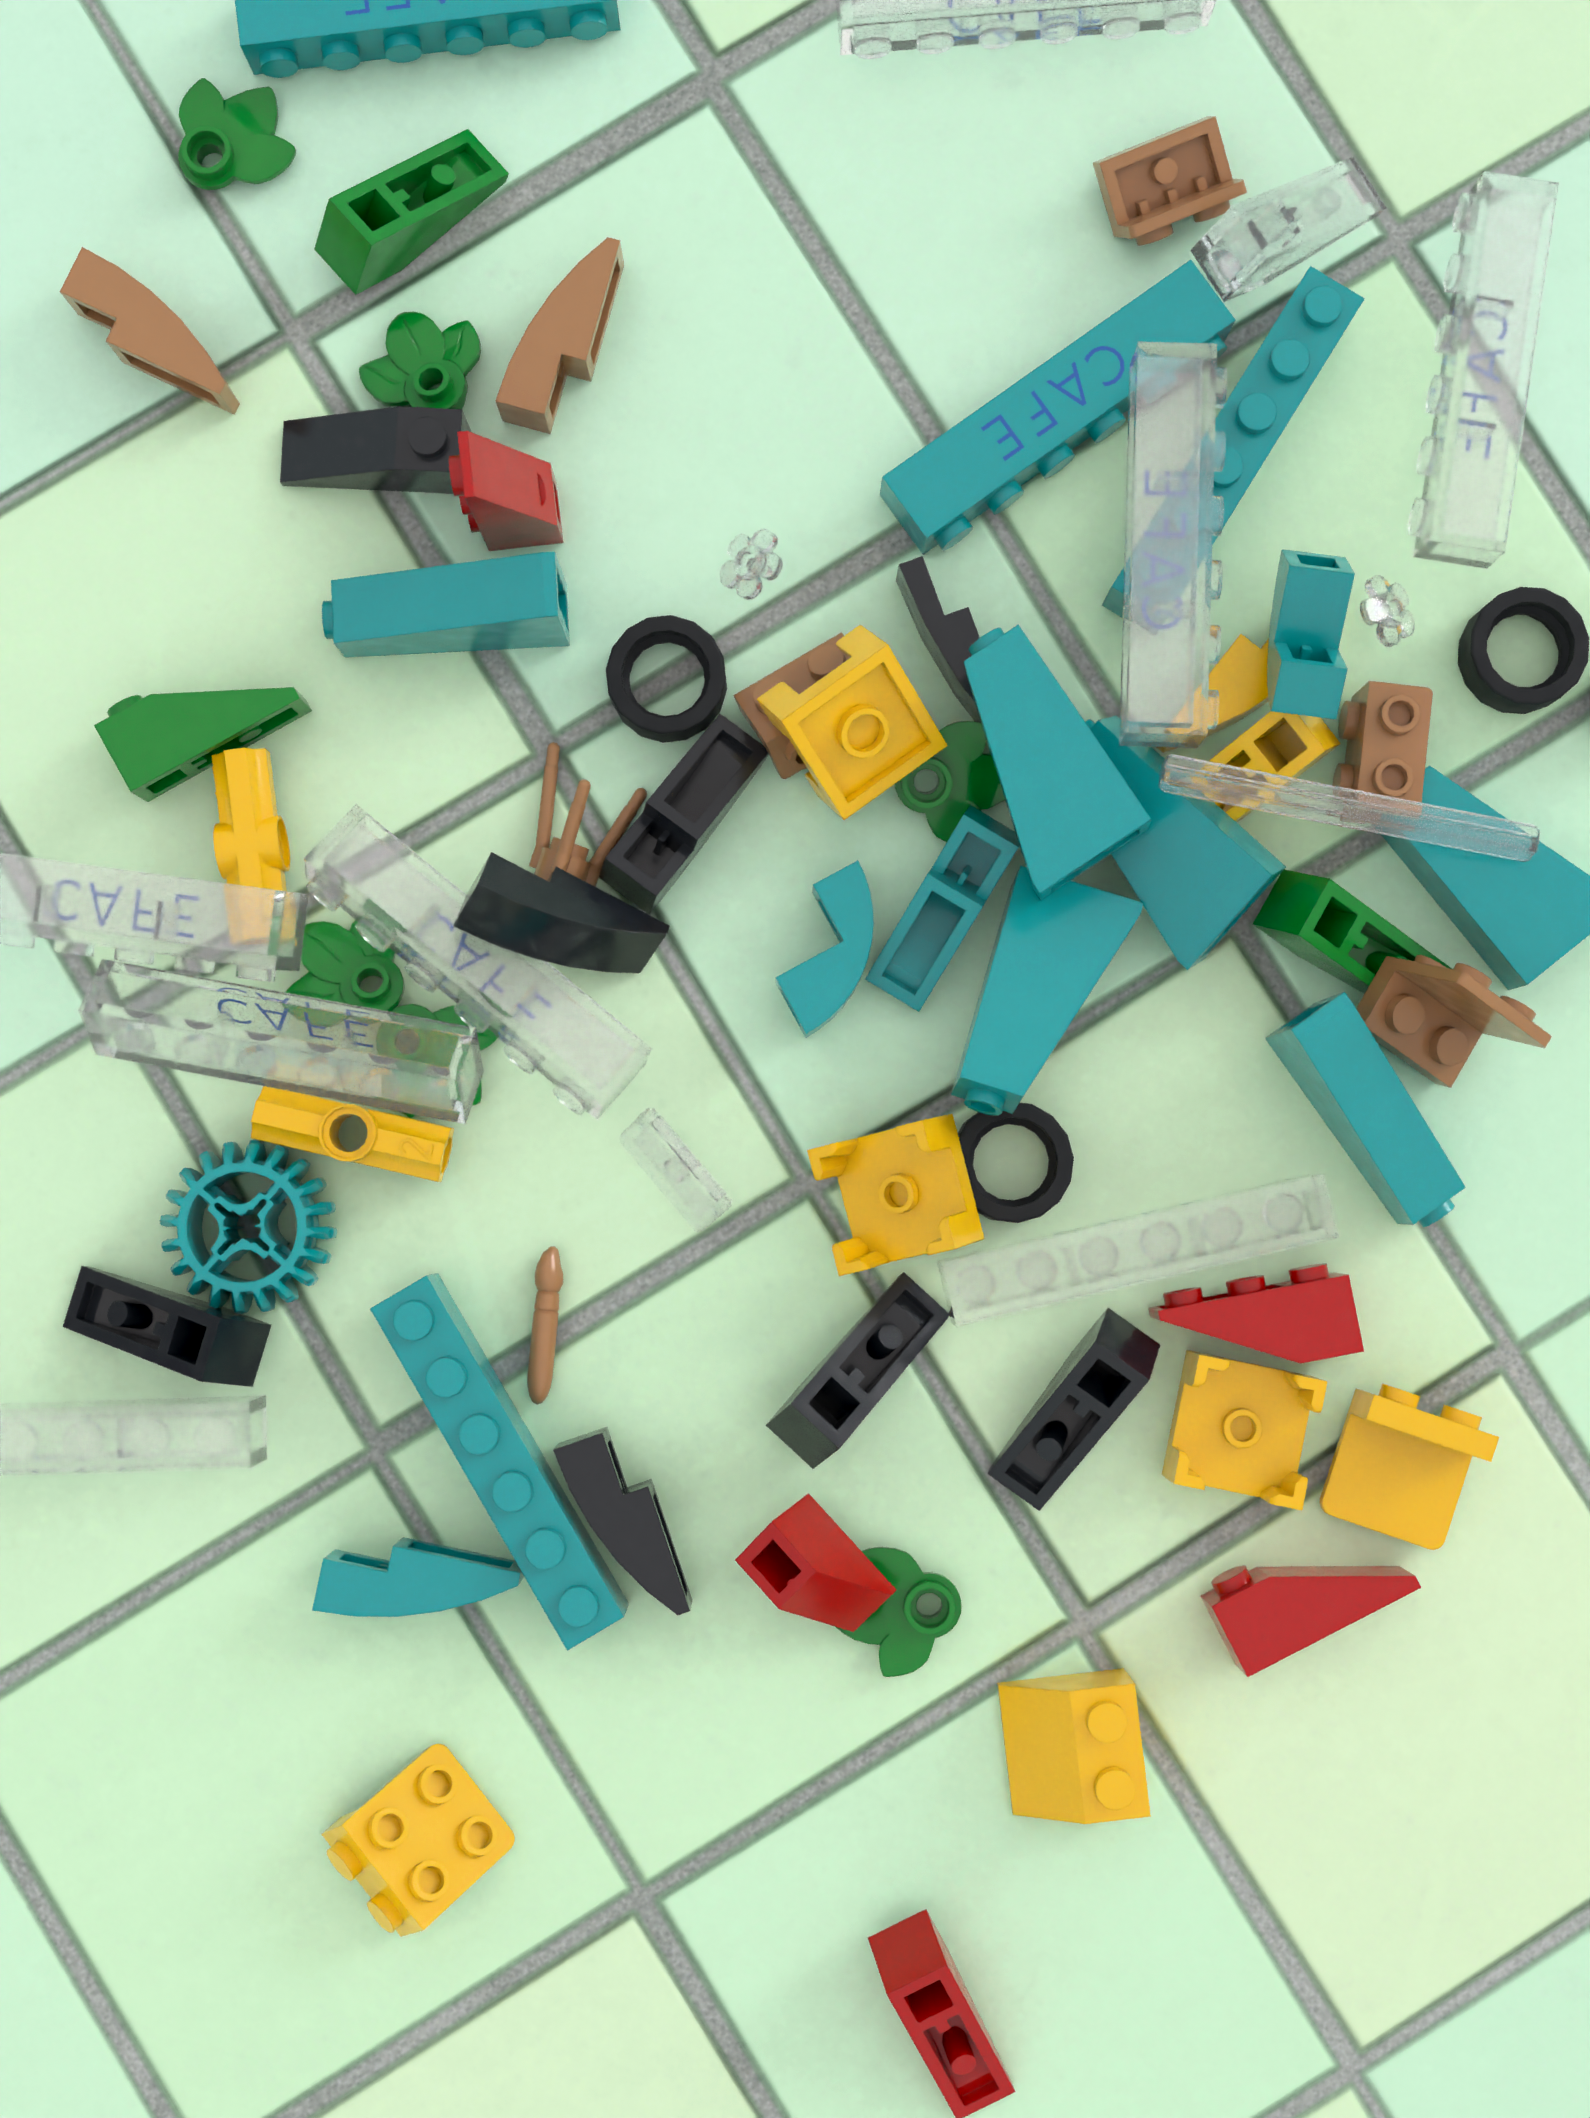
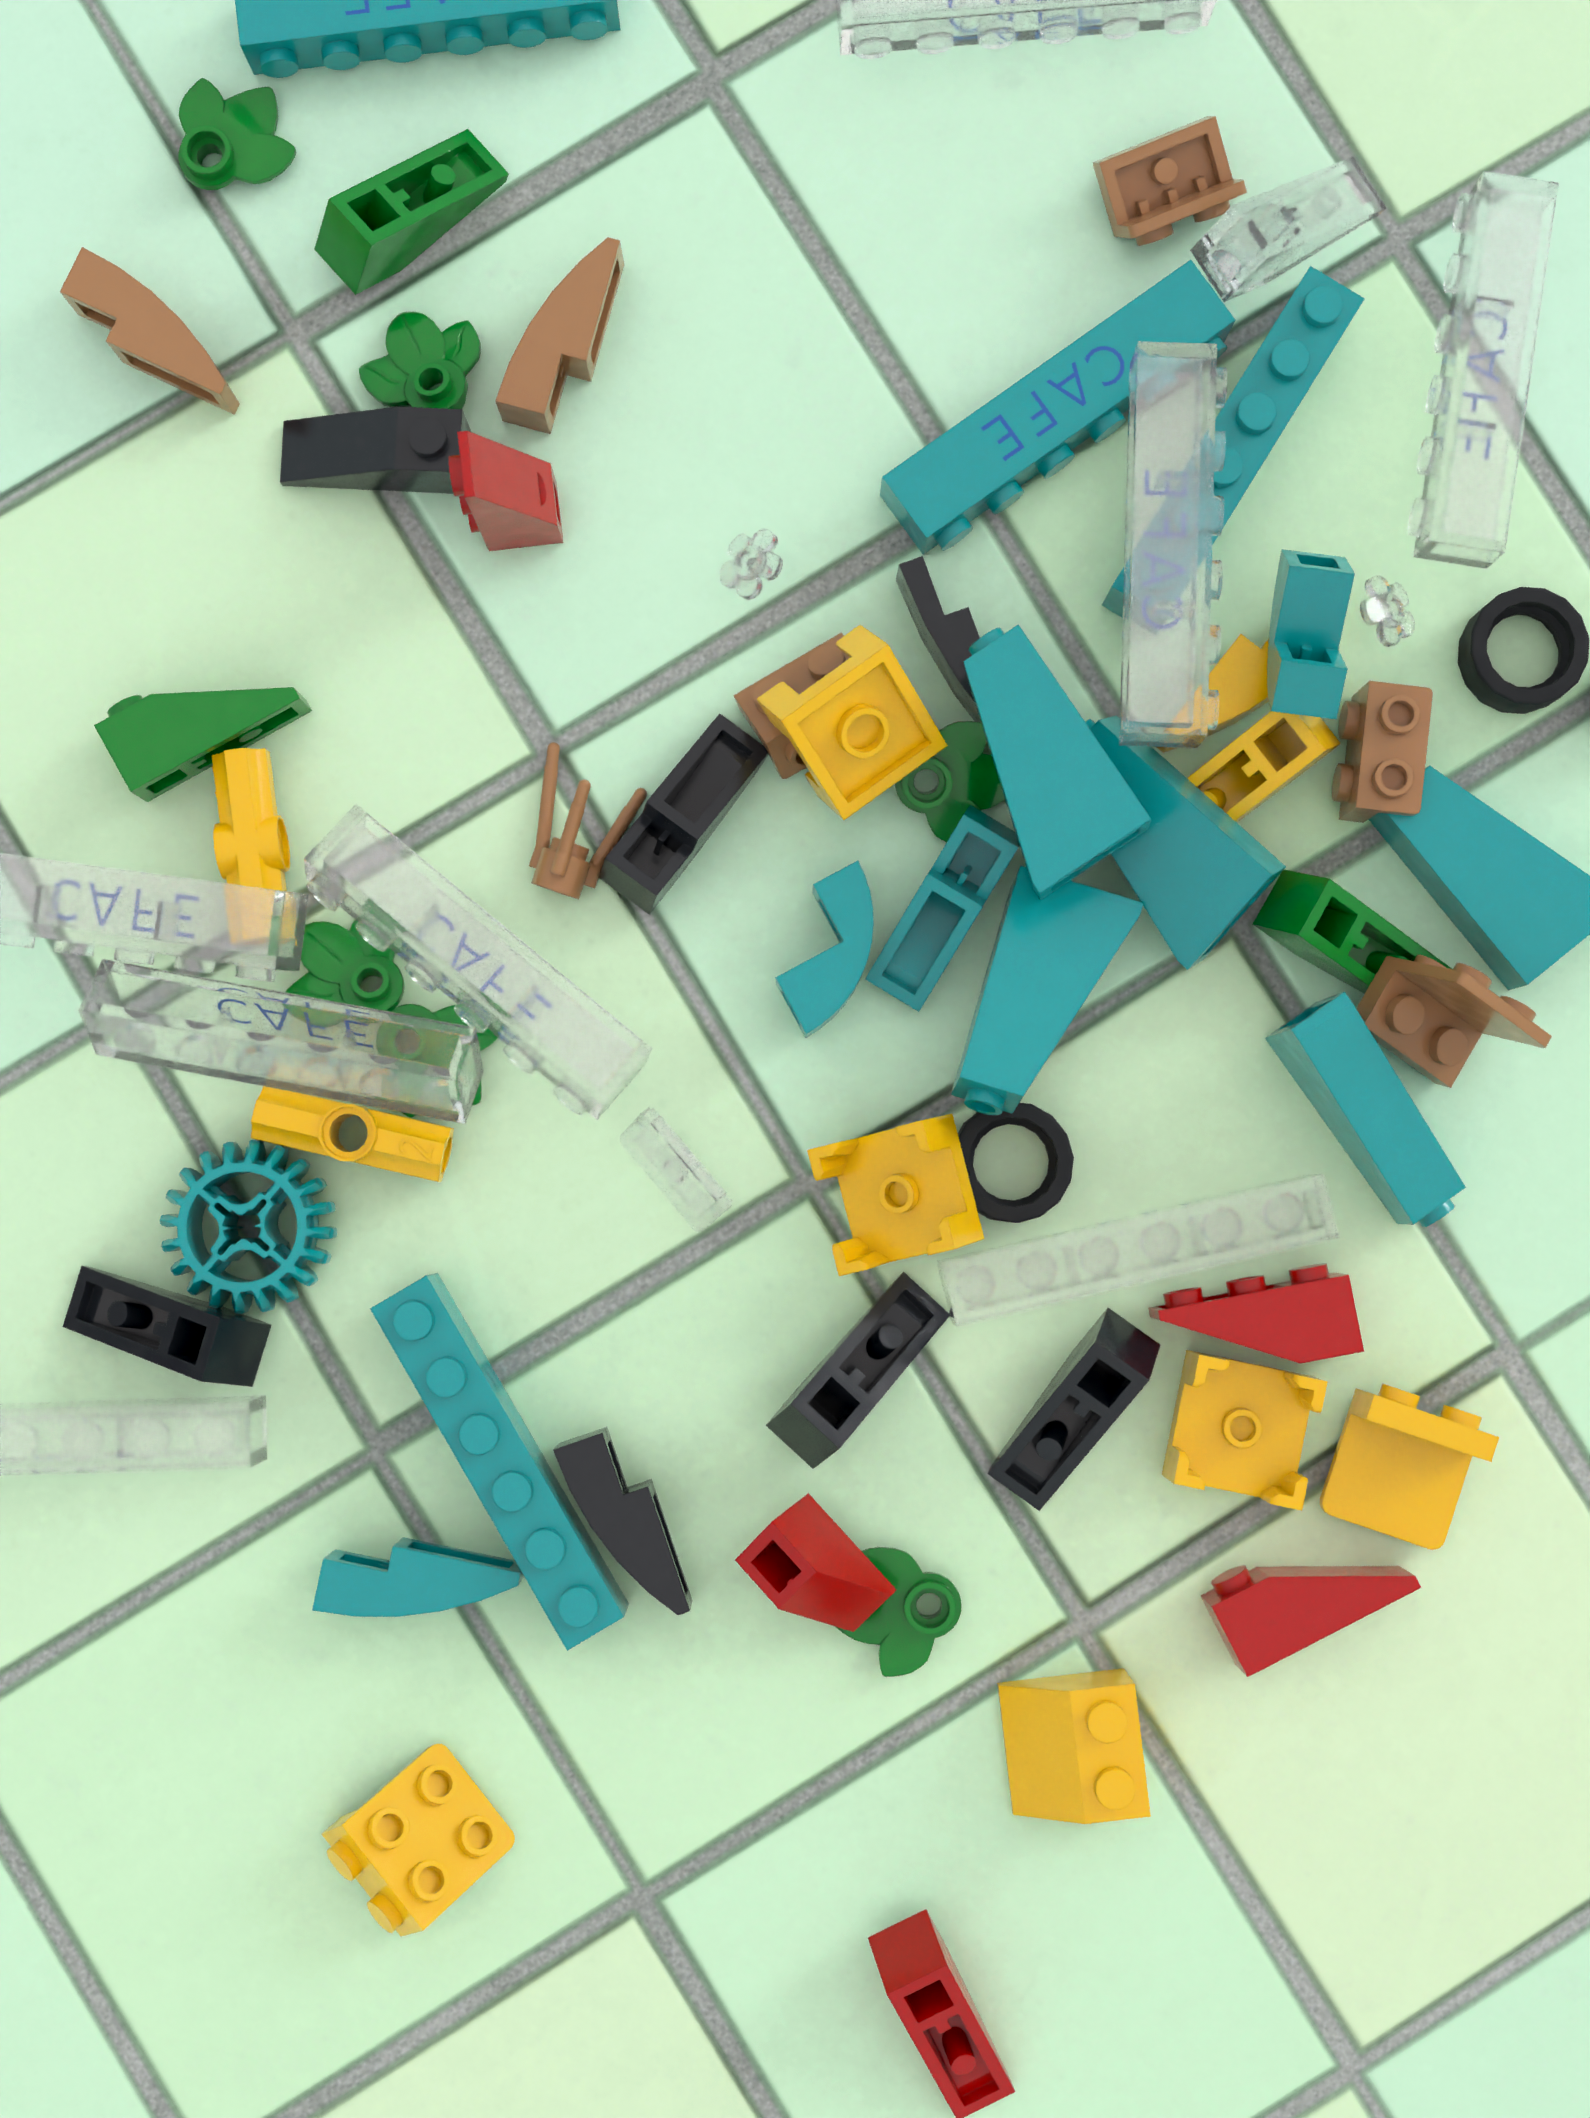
teal slope [322,552,570,658] -> none
black slope [453,852,670,973] -> none
medium nougat piece [527,1246,563,1405] -> none
black tyre [606,615,727,743] -> none
clear axle [1159,754,1540,862] -> none

